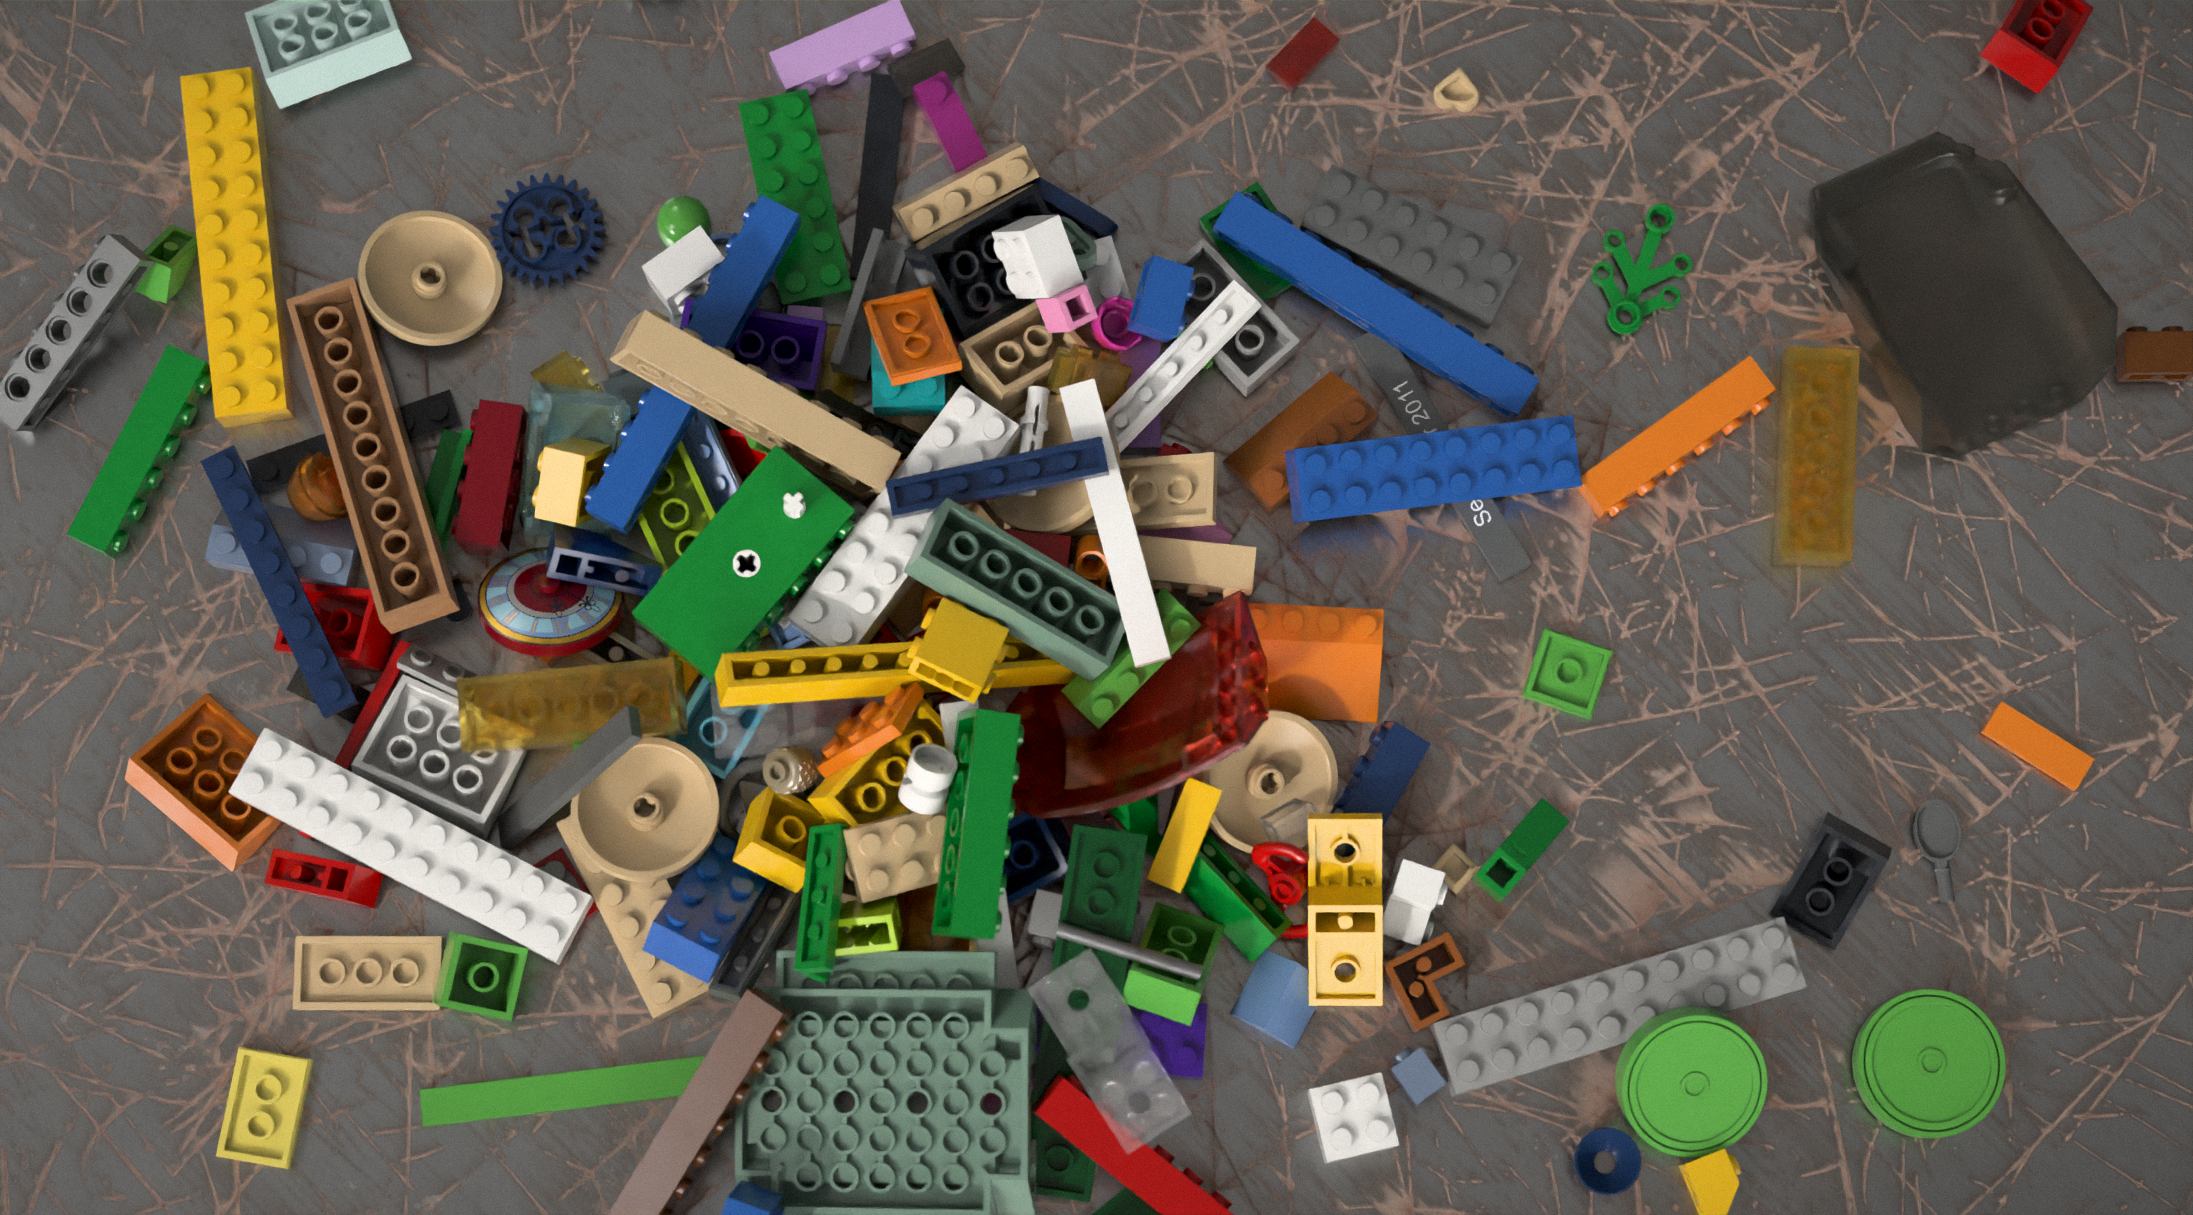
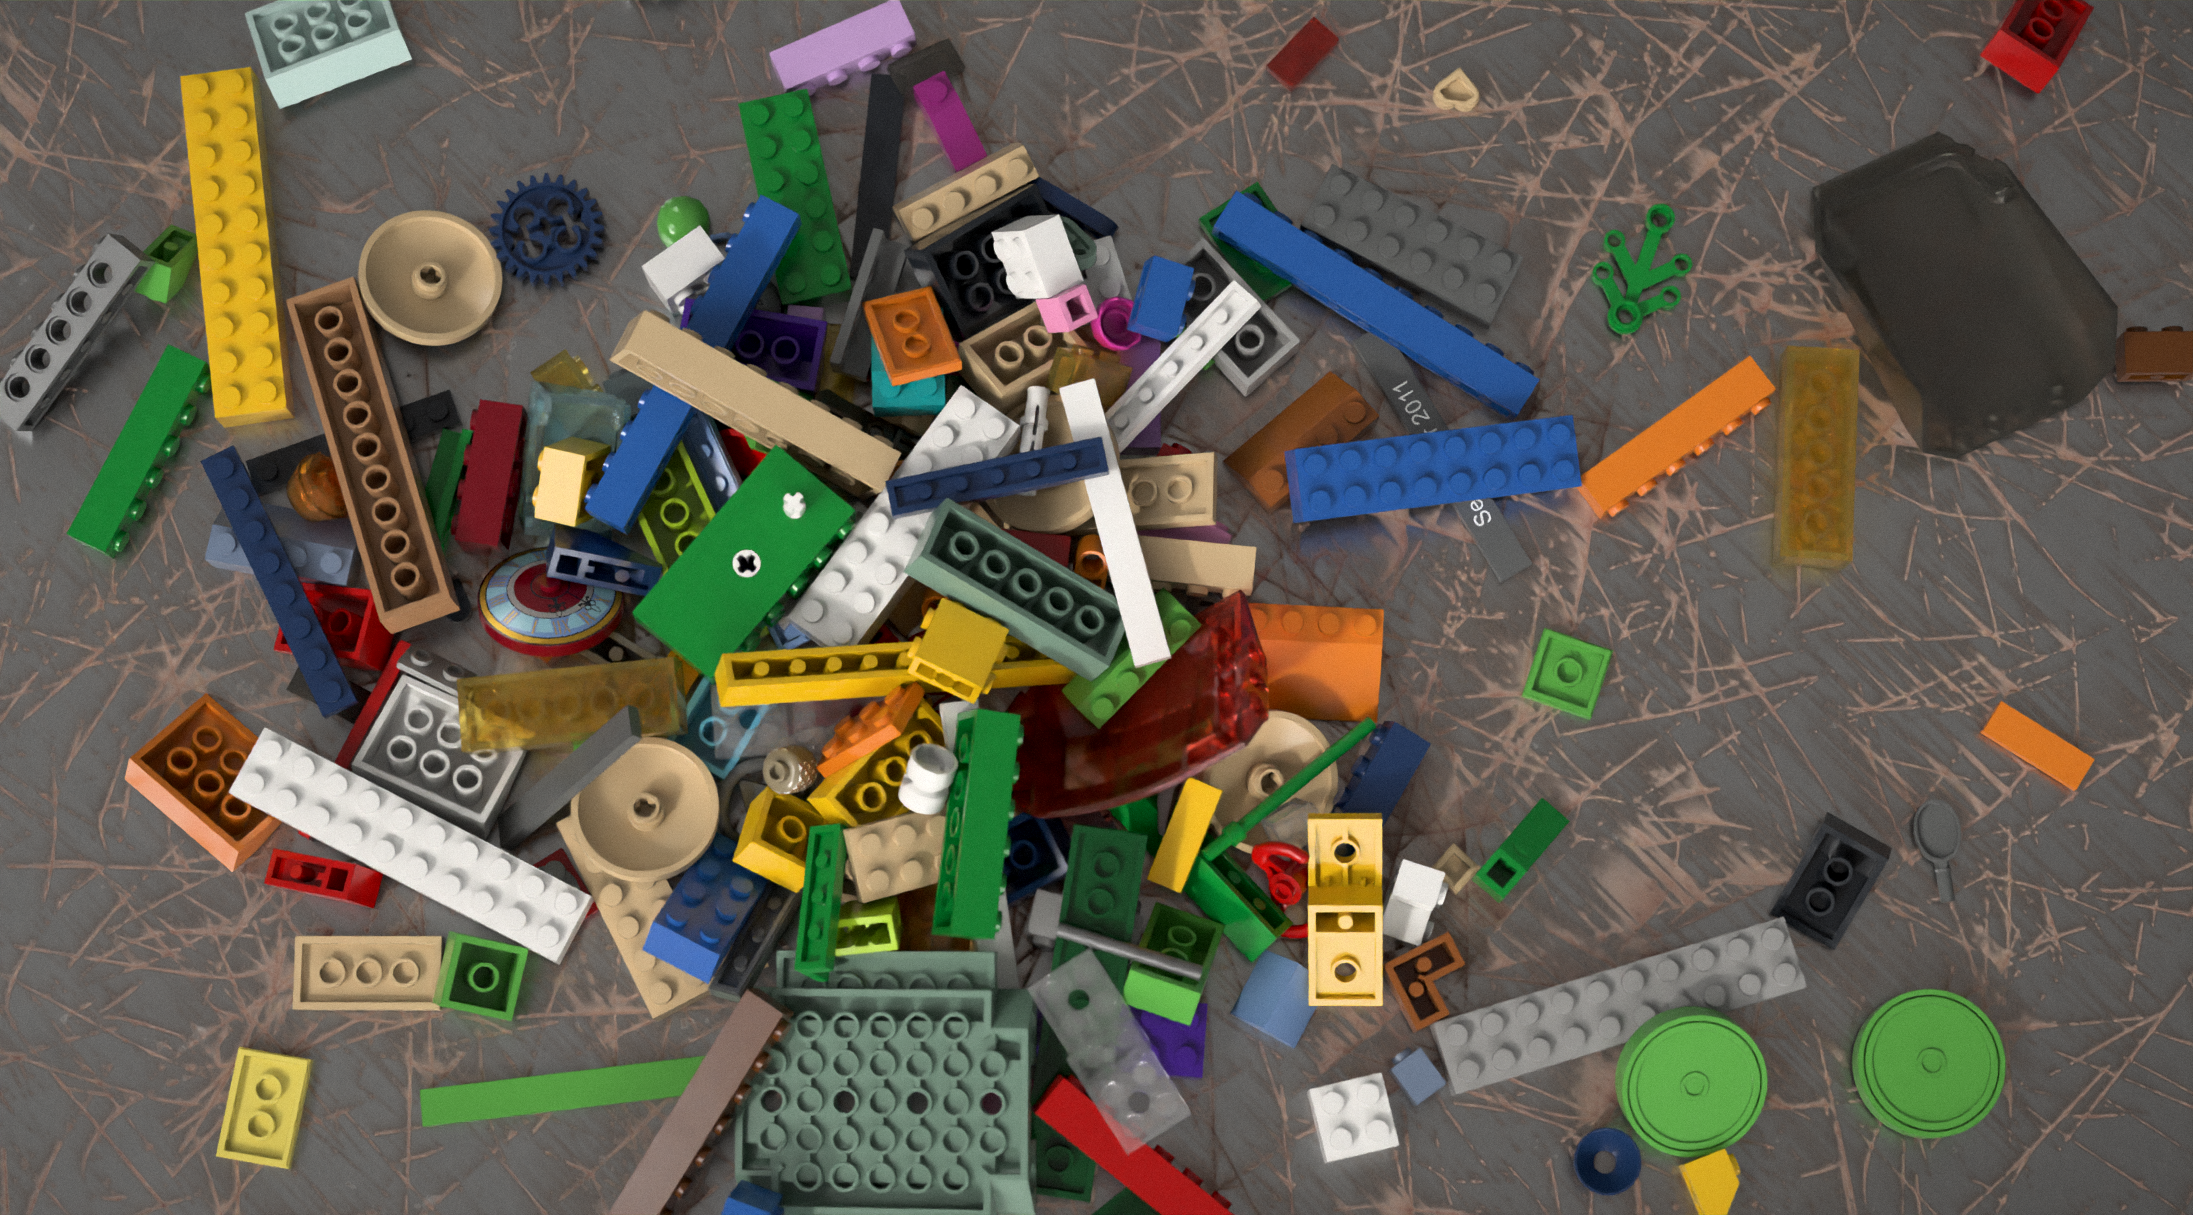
none -> green bar [1201,717,1376,862]

